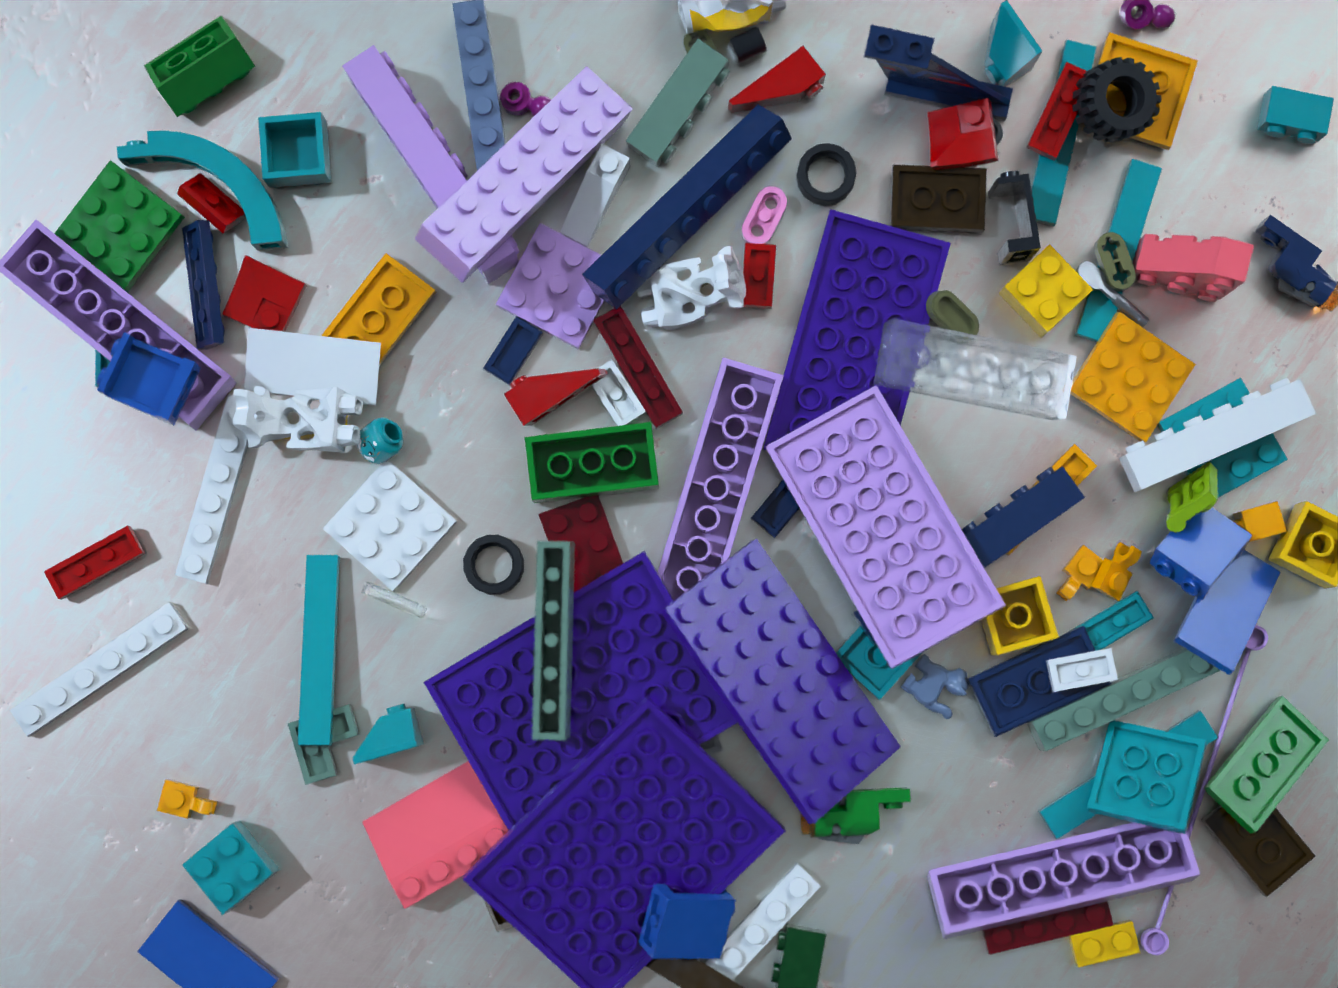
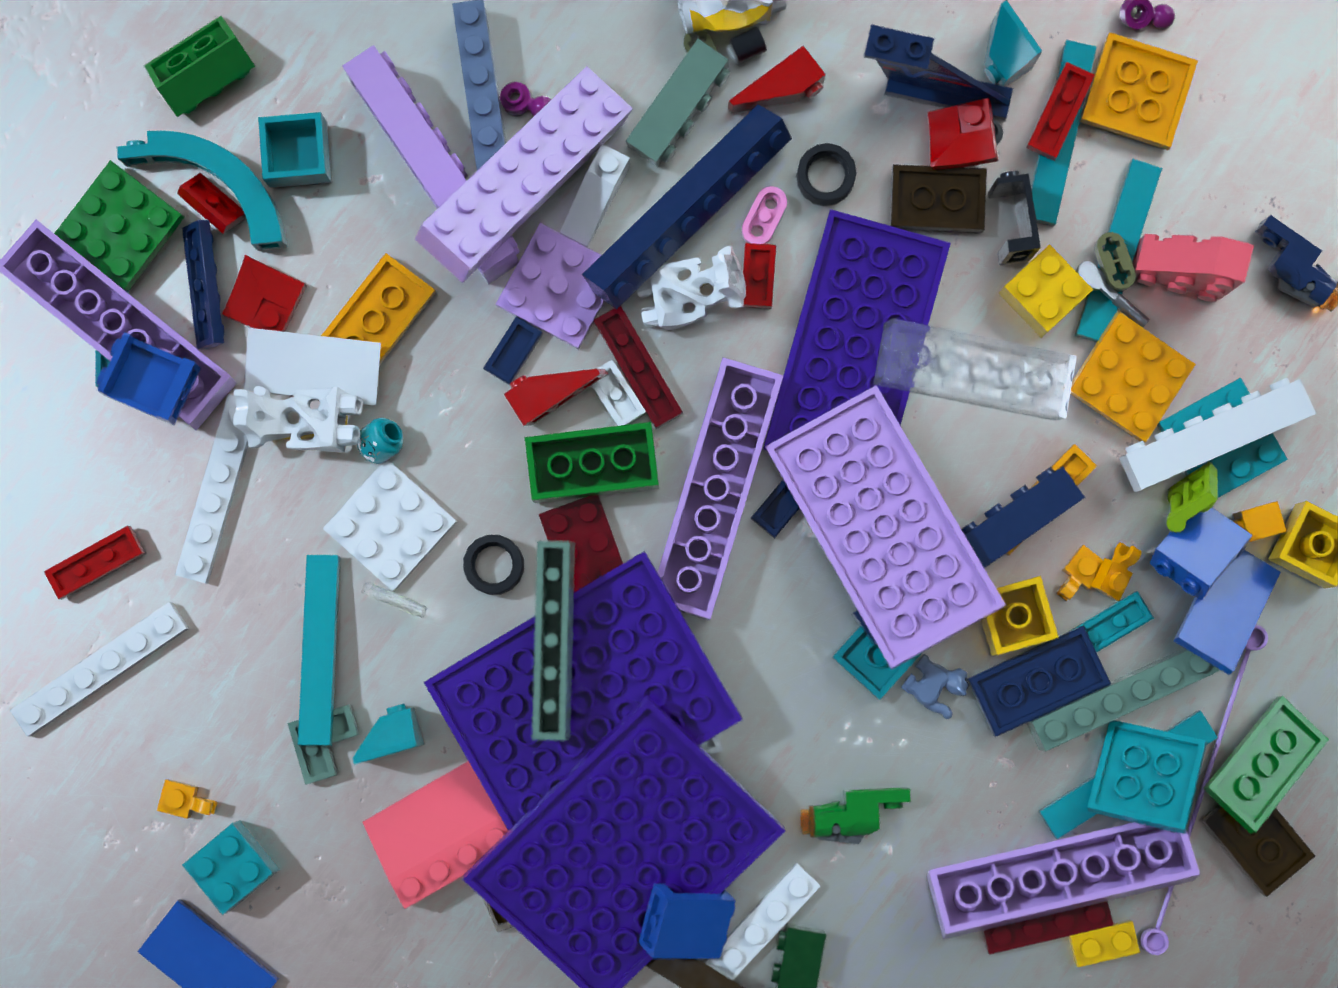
dark purple plate [660,539,901,824] -> none
olive tile [926,290,979,342] -> none
white plate [1046,648,1118,692] -> none
black tyre [1072,57,1161,143] -> none
teal brick [1257,86,1334,144] -> none

